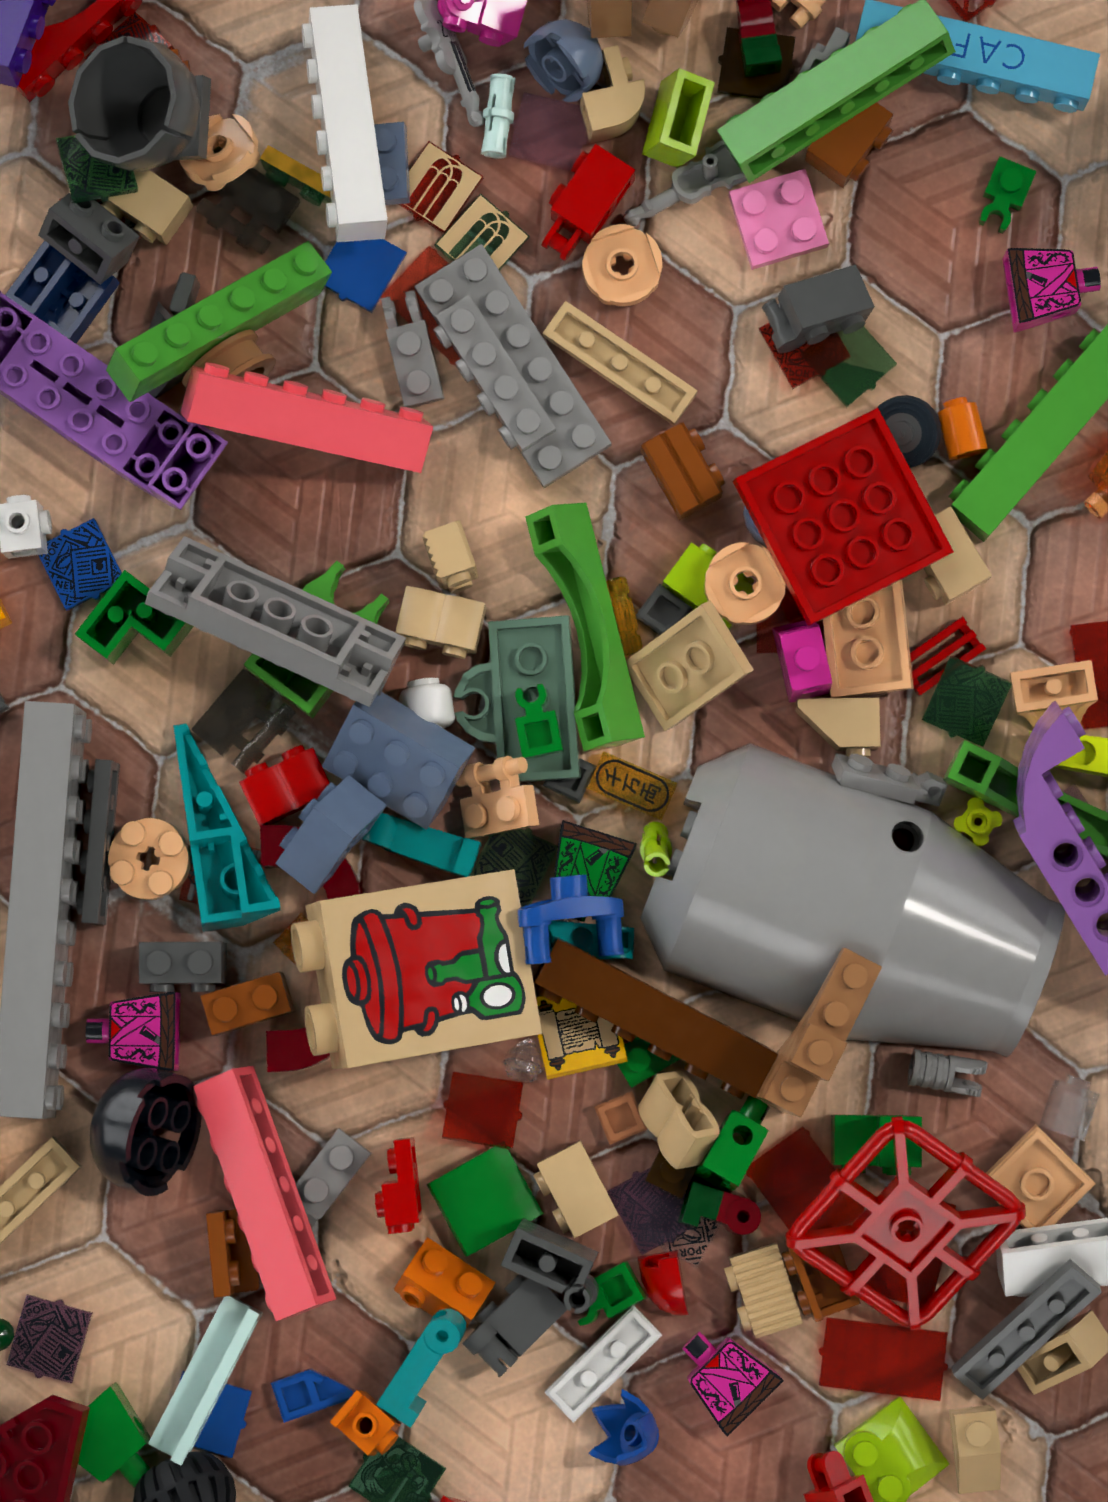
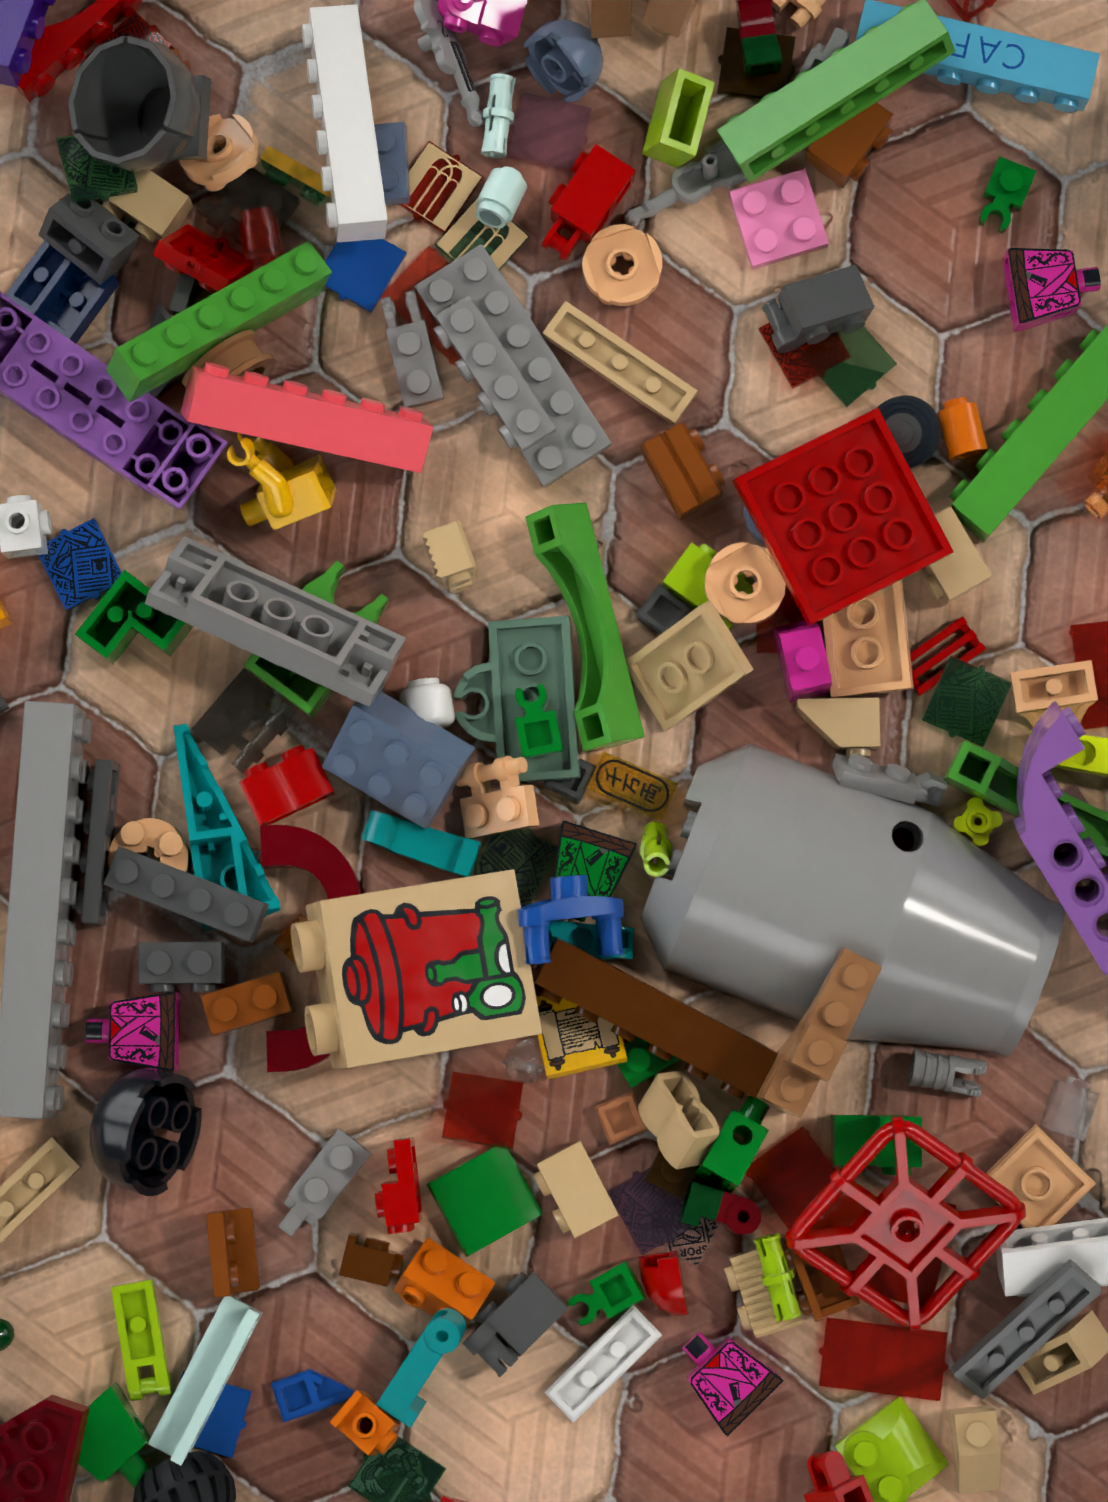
piece [6,1294,93,1383] -> none
coral brick [193,1066,336,1321] -> none
sand blue brick [275,775,387,894] -> none
tan brick [395,586,487,659] -> none
dark grey hinge [501,1218,599,1314] -> none
tan brick [580,45,645,144] -> none
blue piece [589,1389,659,1466] -> none
clear yellow axle [606,577,643,656] -> none
none -> dark grey plate [104,846,269,943]
none -> lime plate [111,1279,173,1401]
none -> red plate [153,224,256,293]
none -> yellow torso [227,433,337,530]
none -> clear red brick [237,206,284,267]
none -> reddish brown brick [339,1232,404,1287]
none -> light aqua brick [476,166,527,229]
none -> lime pin [754,1233,802,1322]

